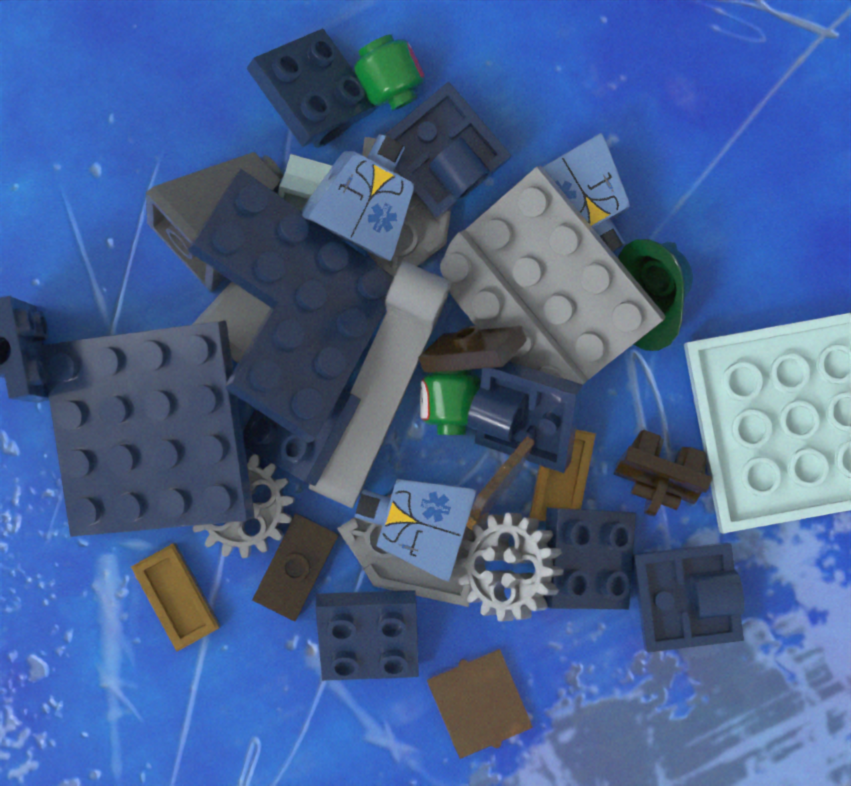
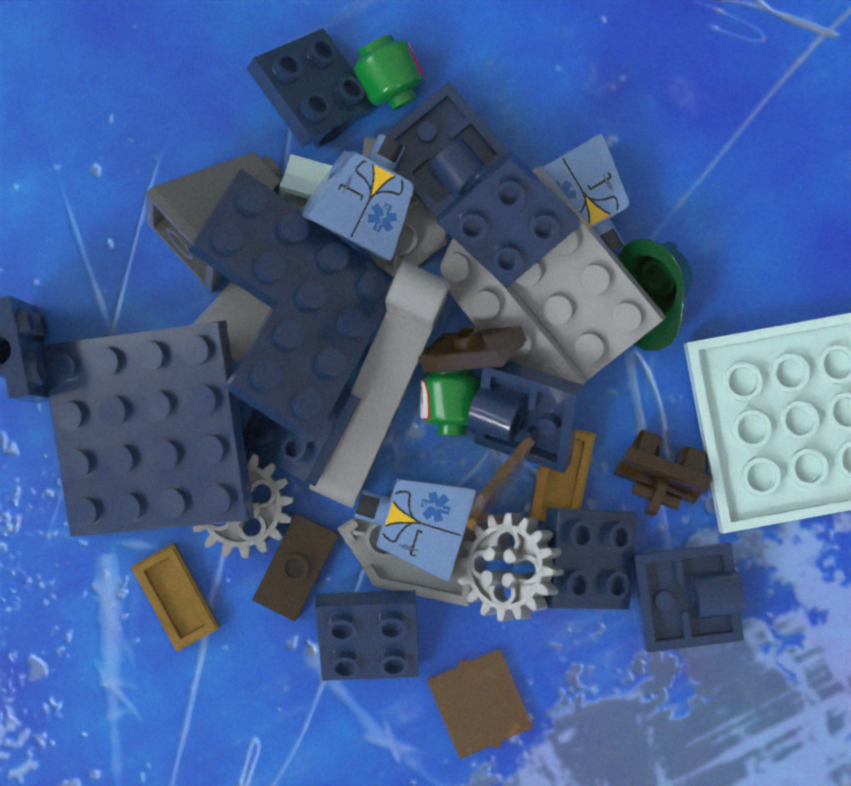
none -> dark blue plate [437,150,580,288]

